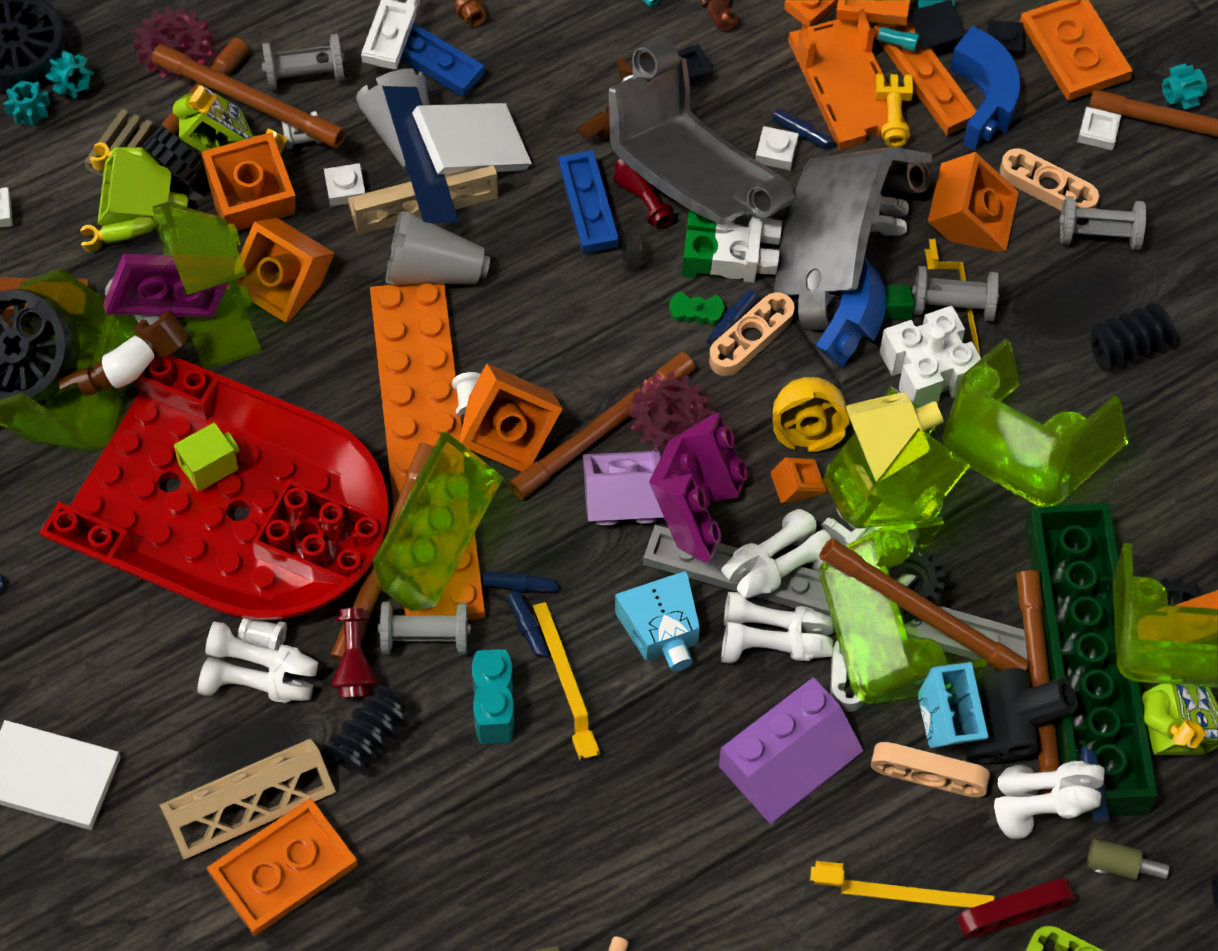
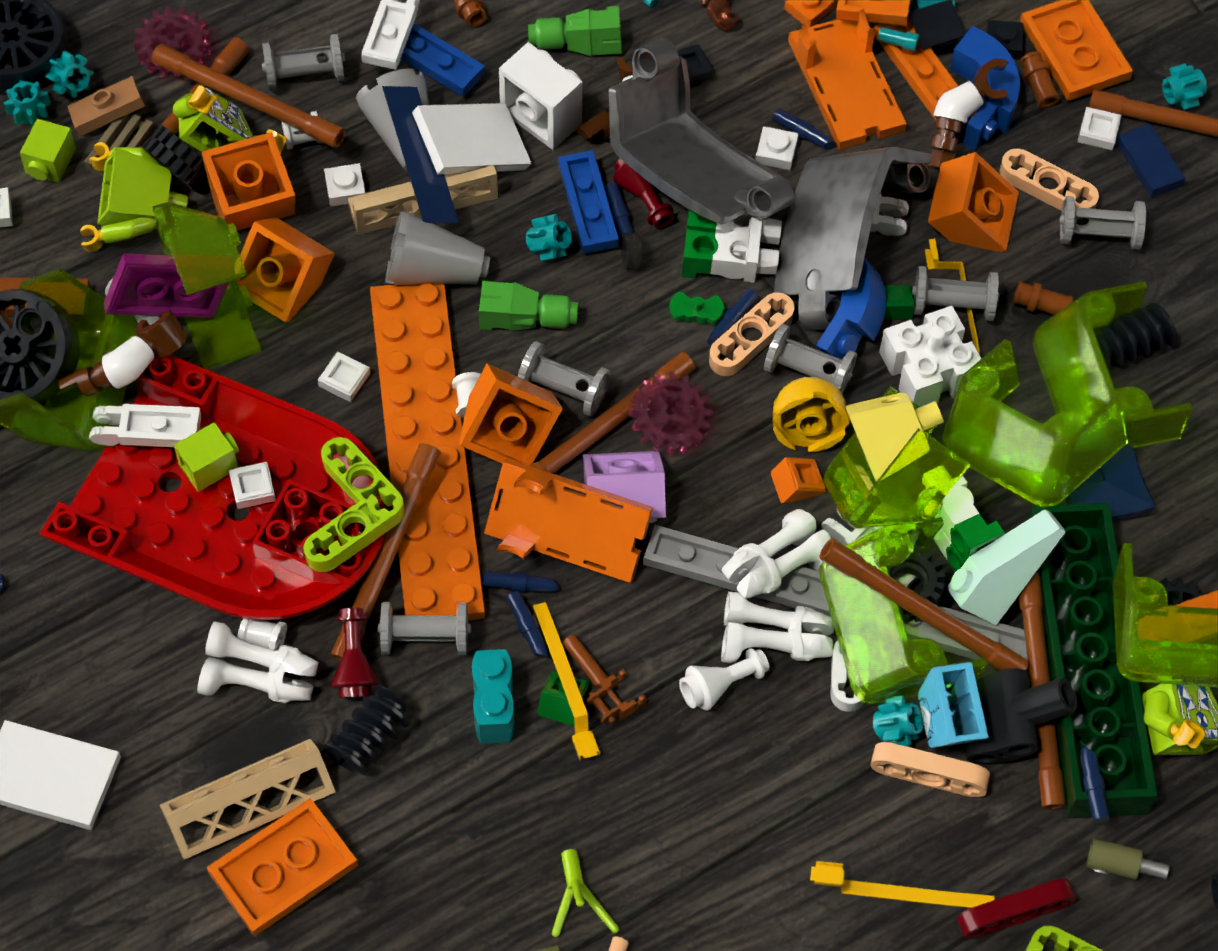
clear neon green slope [372,431,503,612] -> none
medium azure torso [615,571,700,672] -> none
magenta slope [649,413,748,562] -> none
medium lavender slope [719,677,863,826] -> none
yellow hinge [875,74,913,147] -> none
white piece [994,761,1105,839] -> none
none -> lime brick [20,119,76,183]
none -> medium nougat plate [67,76,145,136]
none -> white hinge [89,404,202,447]
none -> white tile [229,462,276,509]
none -> lime beam [304,437,405,572]
none -> white tile [318,351,370,402]
none -> bright green piece [479,281,579,331]
none -> orange piece [484,458,654,583]
none -> white brick [499,42,582,150]
none -> light grey hose [517,341,611,417]
none -> teal gear [526,214,572,261]
none -> bright green piece [528,6,622,56]
none -> green slope [537,670,590,726]
none -> lime plant [552,849,619,937]
none -> dark orange piece [562,634,648,725]
none -> dark blue piece [605,182,634,247]
none -> white piece [679,648,769,711]
none -> light grey hose [764,324,857,394]
none -> teal gear [873,696,924,746]
none -> hips [917,465,1005,572]
none -> piece [929,59,1009,169]
none -> light aqua slope [947,509,1066,625]
none -> dark orange pin [1012,280,1073,319]
none -> dark orange pin [1020,51,1060,108]
none -> clear neon green windscreen [1033,281,1193,450]
none -> dark blue plate [1056,445,1155,522]
none -> dark blue tile [1116,124,1185,198]

